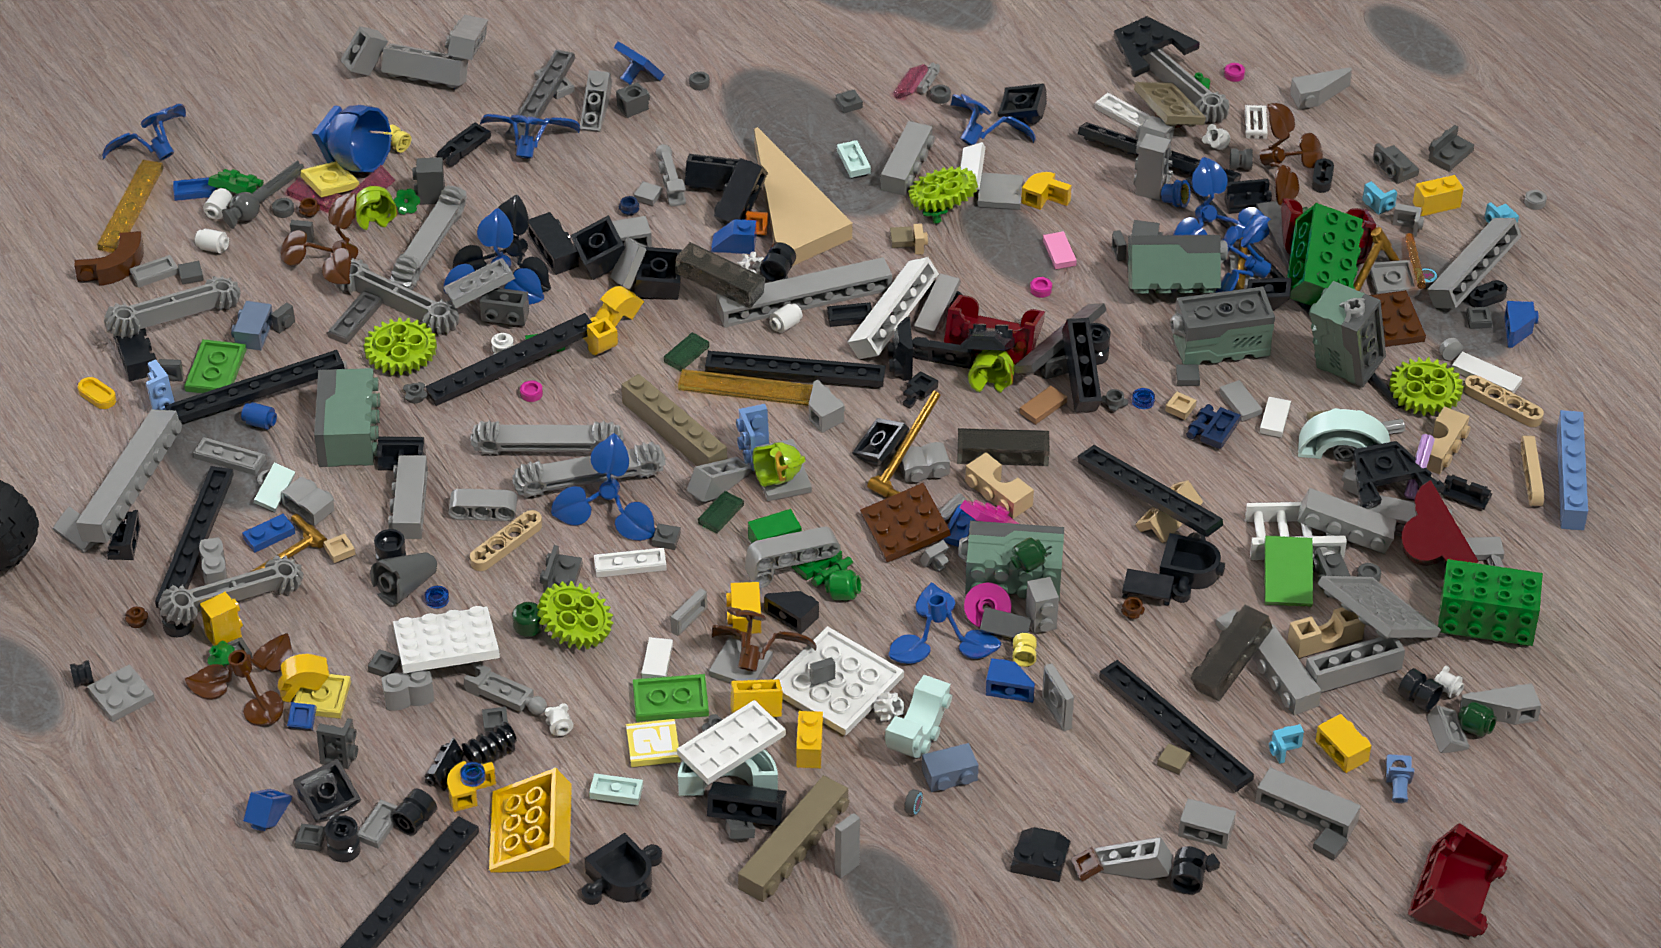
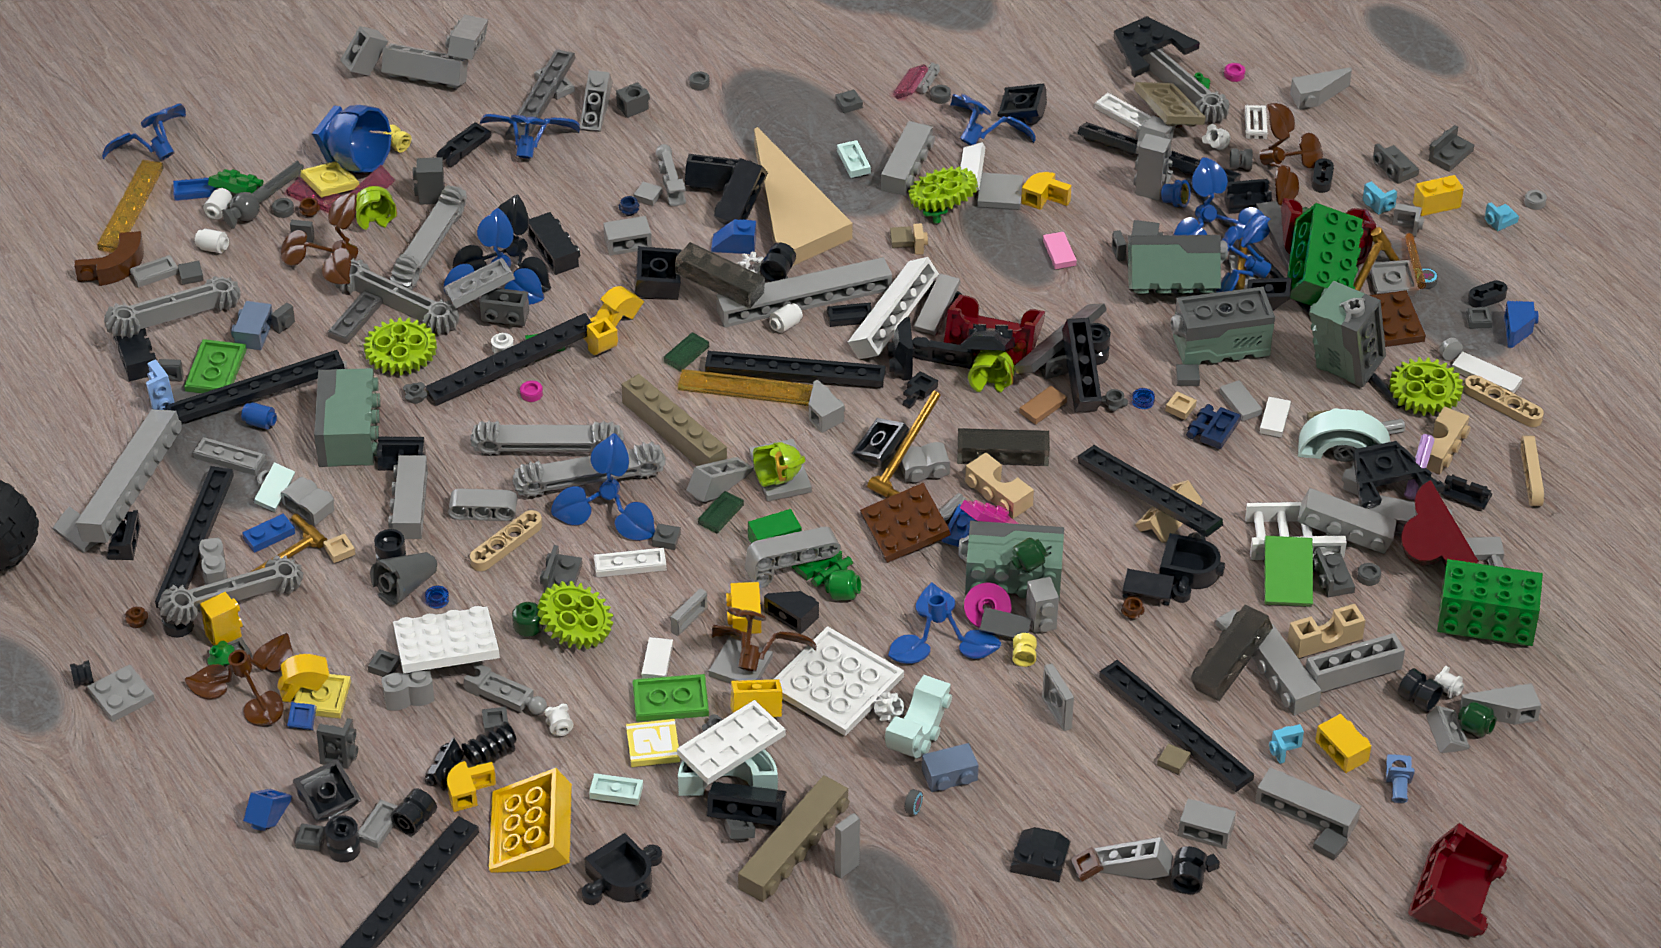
yellow tile [78,377,116,409] -> none
green plant [393,188,420,214] -> none
clear blue tile [460,762,486,787] -> none
black slope [570,215,625,280] -> none
light grey tile [610,237,646,289] -> none
blue tile [614,41,665,85] -> none
medium blue bracket [736,404,769,471] -> none
orange tile [746,211,768,235] -> none
yellow brick [796,711,823,768] -> none
dark grey tile [810,657,835,686] -> none
light grey tile [919,540,949,572] -> none
blue slope [986,658,1035,703] -> none
dark pink tile [1030,277,1052,298] -> none
light grey plate [1318,576,1441,639] -> none
light grey brick [1427,218,1522,308] -> none
medium blue brick [1556,410,1588,530] -> none

